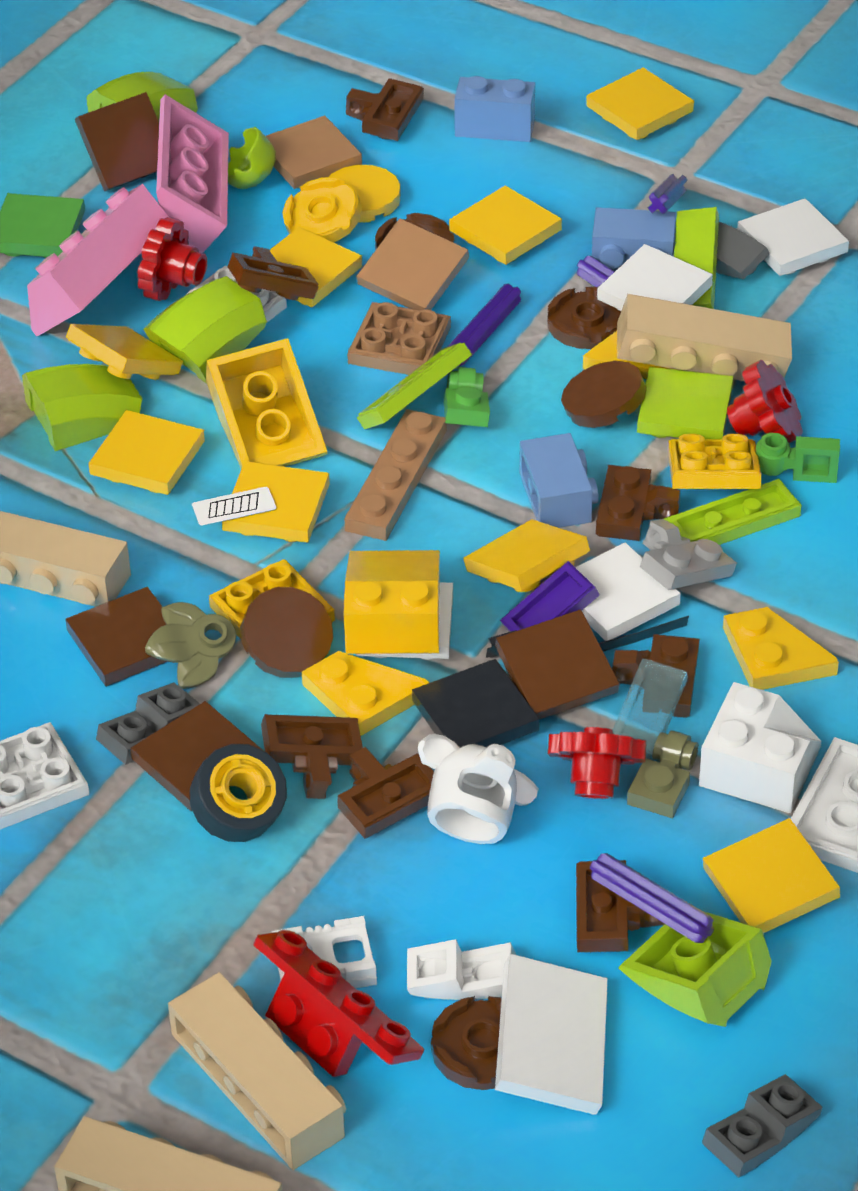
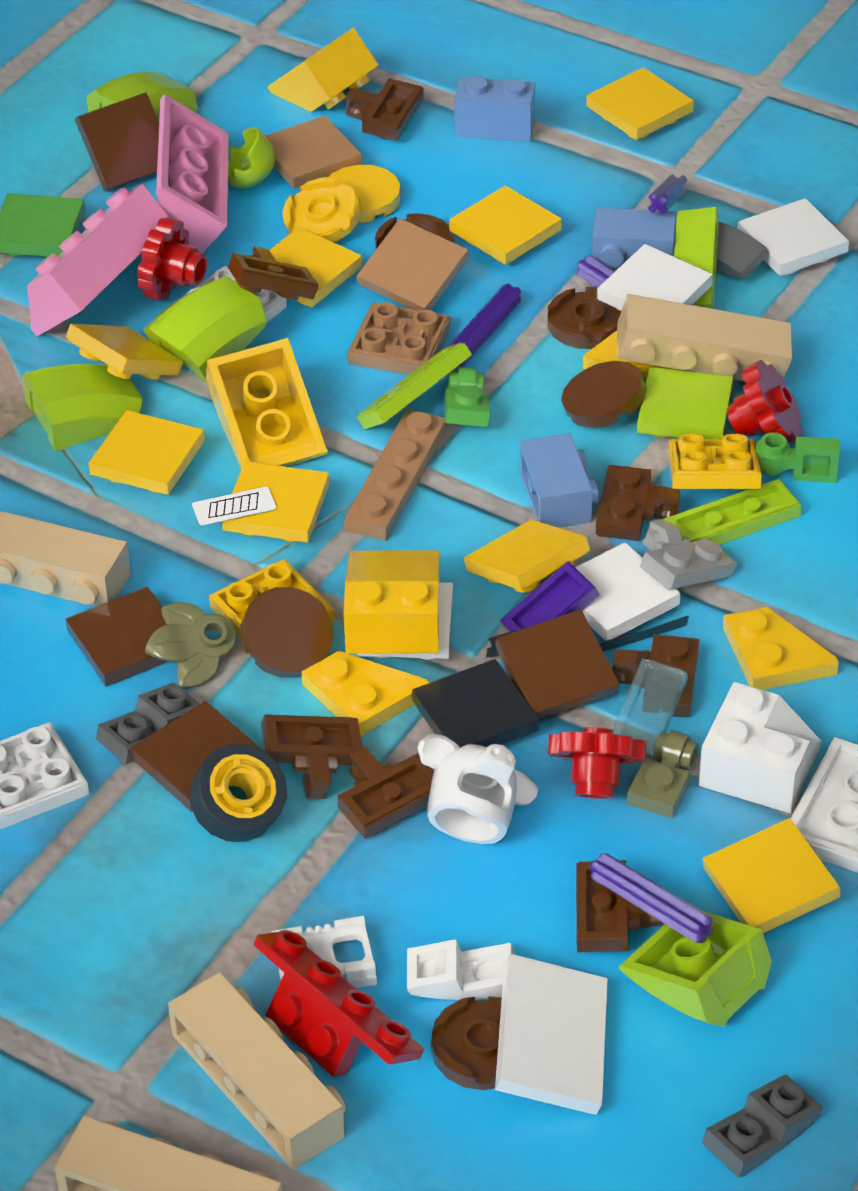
none -> yellow slope [267,27,379,112]

